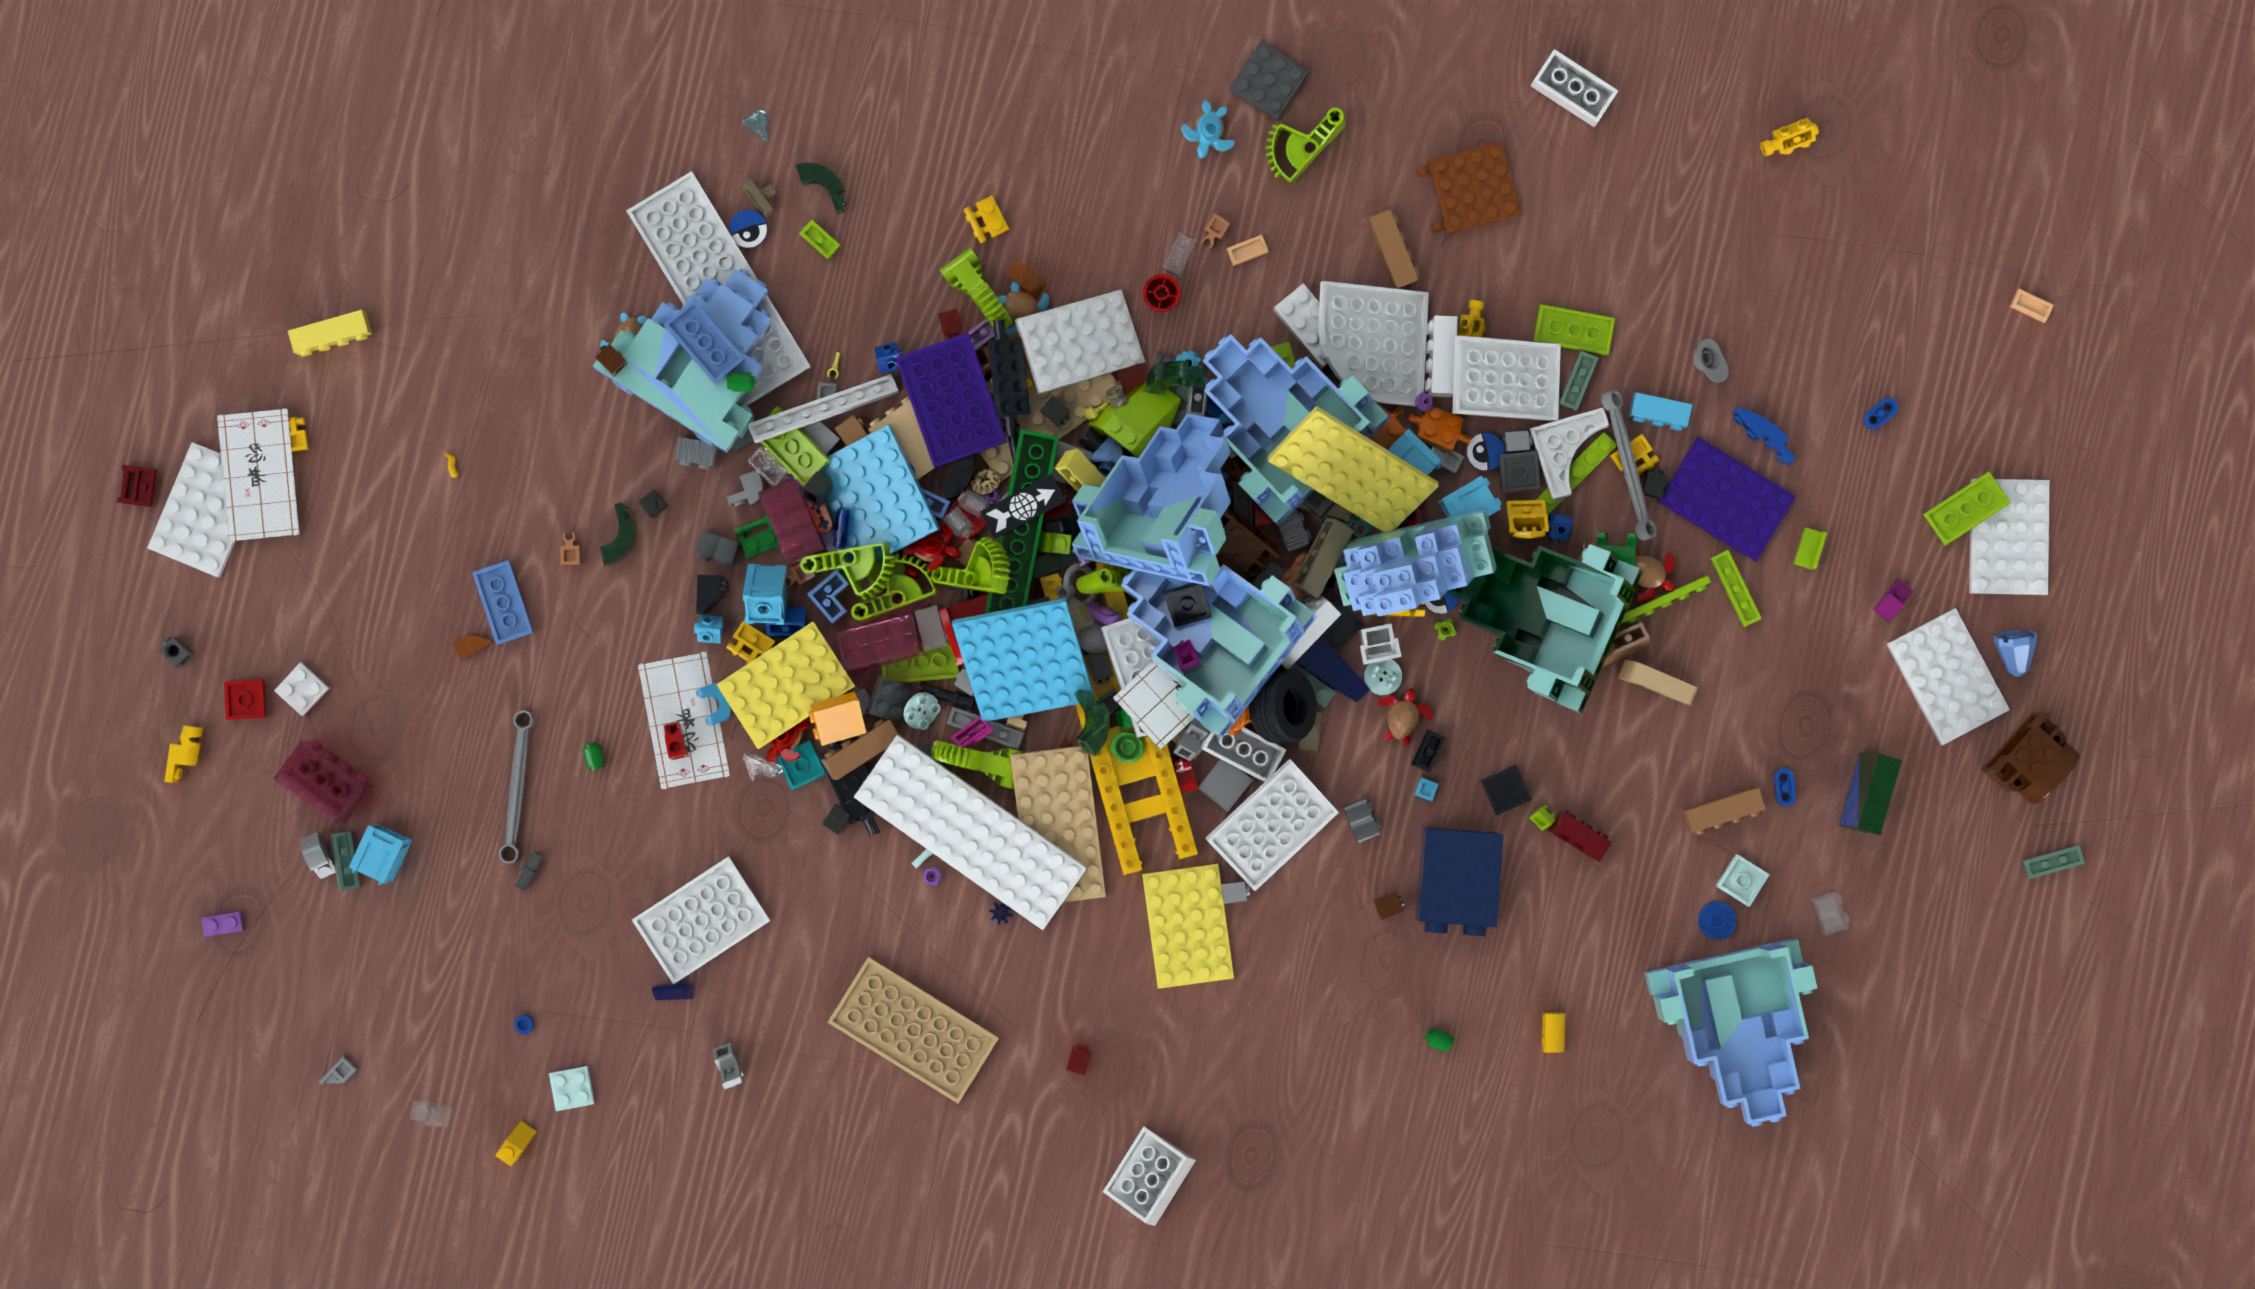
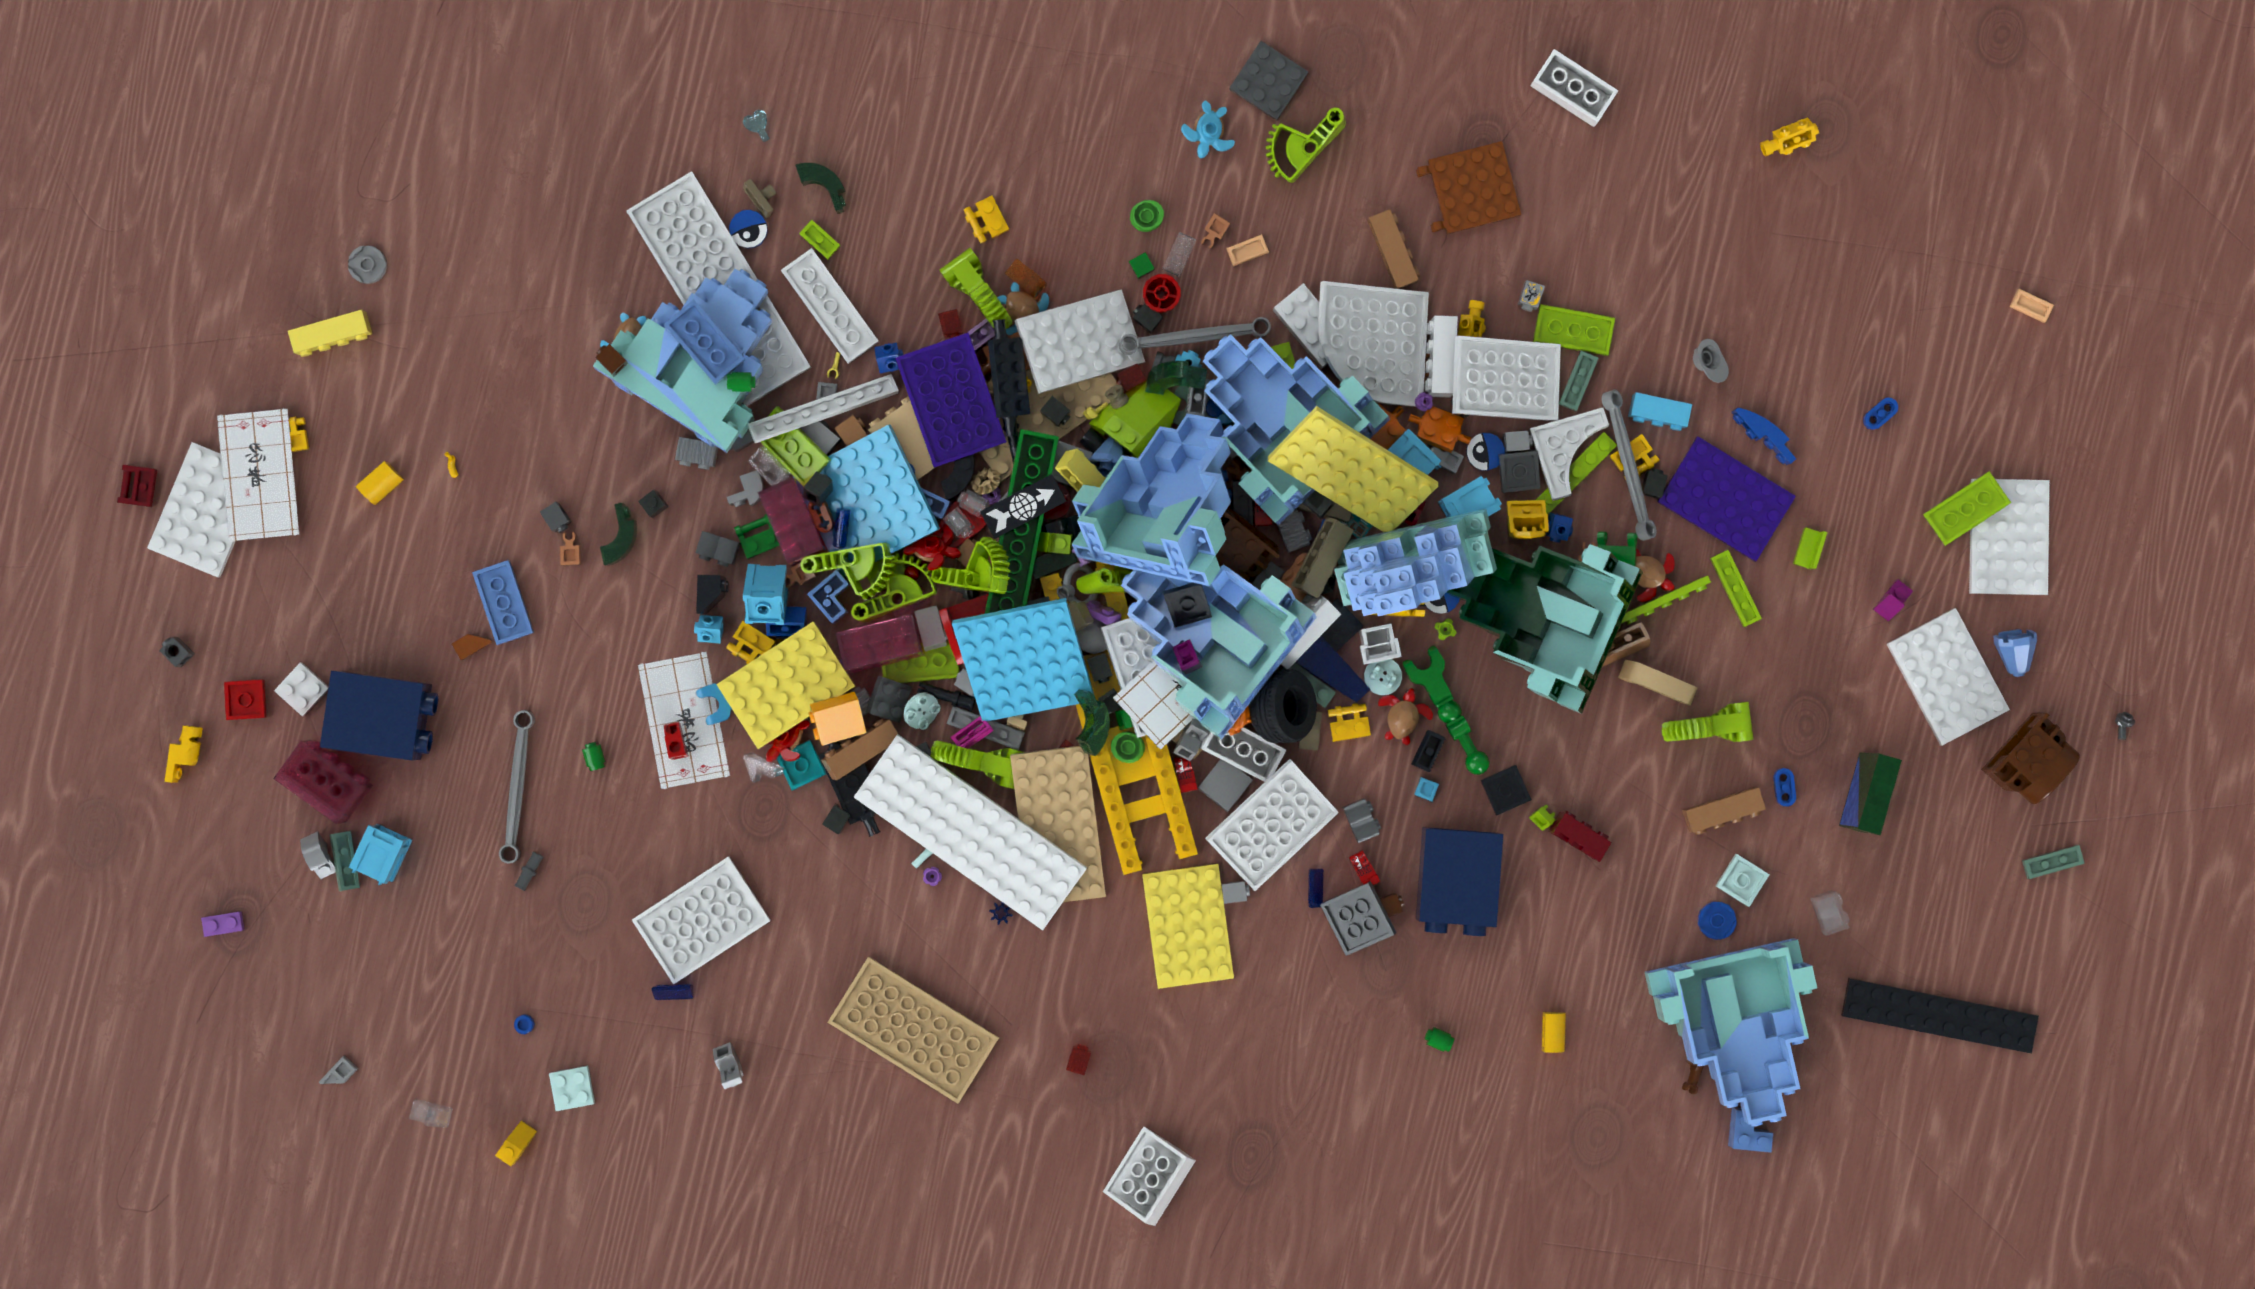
none -> dark blue brick [320,671,439,761]
none -> light grey tile [348,246,387,284]
none -> yellow brick [355,461,404,505]
none -> dark grey brick [540,502,571,533]
none -> white plate [781,248,879,364]
none -> light grey piece [1119,317,1271,355]
none -> green tile [1129,252,1155,279]
none -> bright green piece [1130,200,1164,232]
none -> pearl dark grey brick [1133,303,1163,334]
none -> clear blue slope [1308,868,1324,908]
none -> plate [1320,881,1397,956]
none -> yellow plate [1328,703,1371,742]
none -> red leg [1349,850,1380,885]
none -> green piece [1402,645,1490,775]
none -> light grey brick [1517,280,1545,312]
none -> lime arm [1661,702,1754,742]
none -> reddish brown piece [1682,1060,1704,1095]
none -> medium blue brick [1728,1107,1773,1153]
none -> black plate [1841,978,2039,1054]
none -> dark grey plate [2115,712,2135,740]

